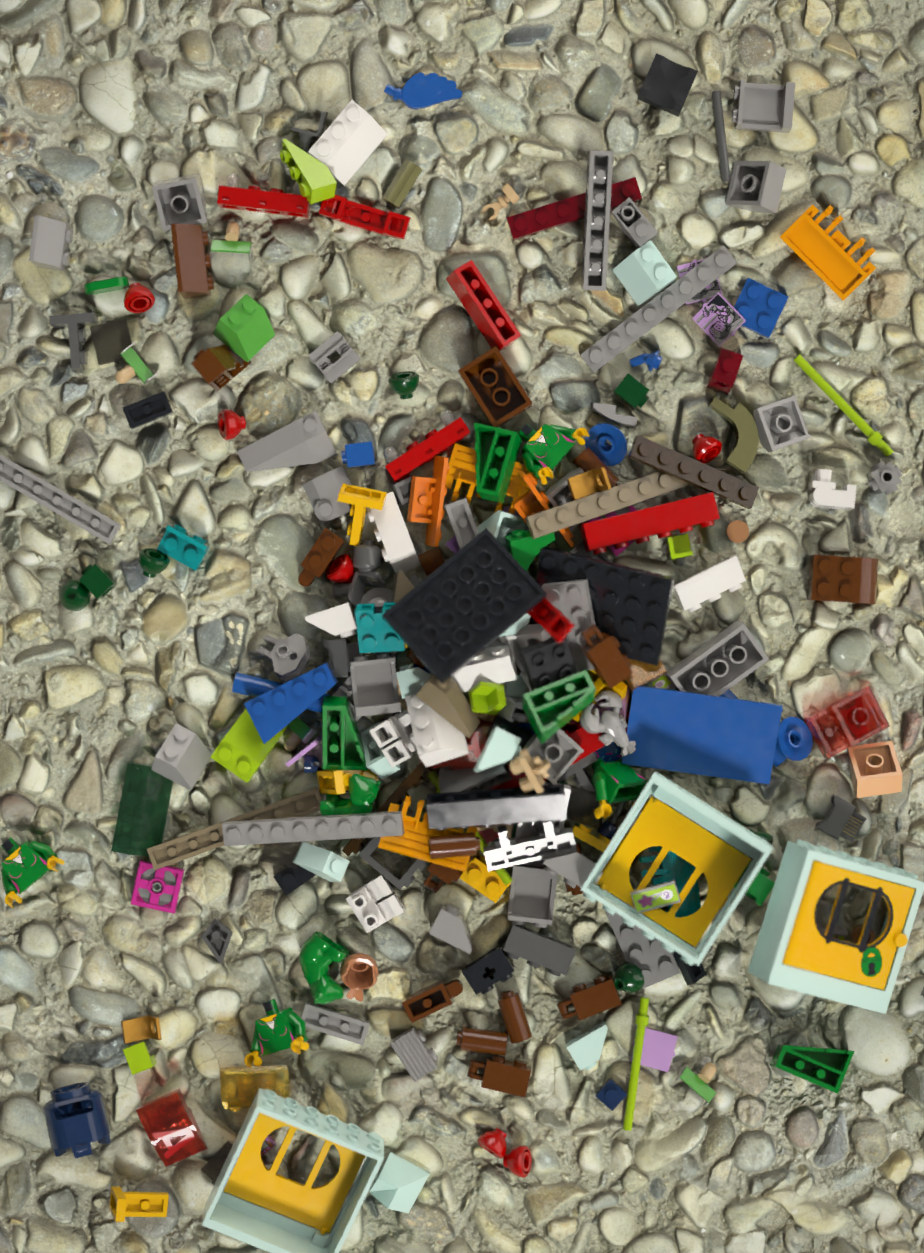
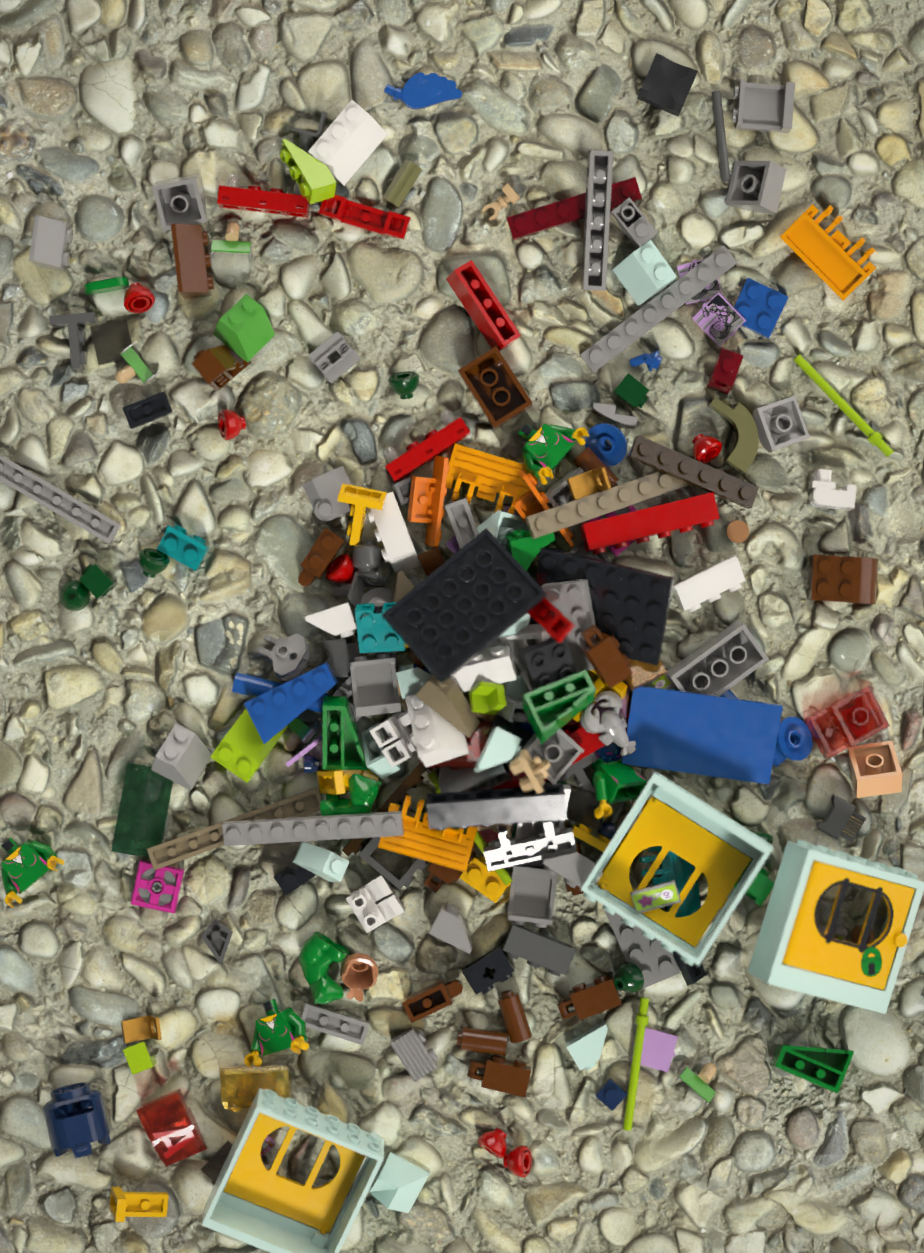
light grey wedge [237,411,337,472] -> none
blue brick [341,441,375,469] -> none
reddish brown brick [428,832,480,859] -> none
green wedge [474,422,522,503] -> none
lime panel [665,534,694,560] -> none
light grey brick [867,461,902,495] -> none

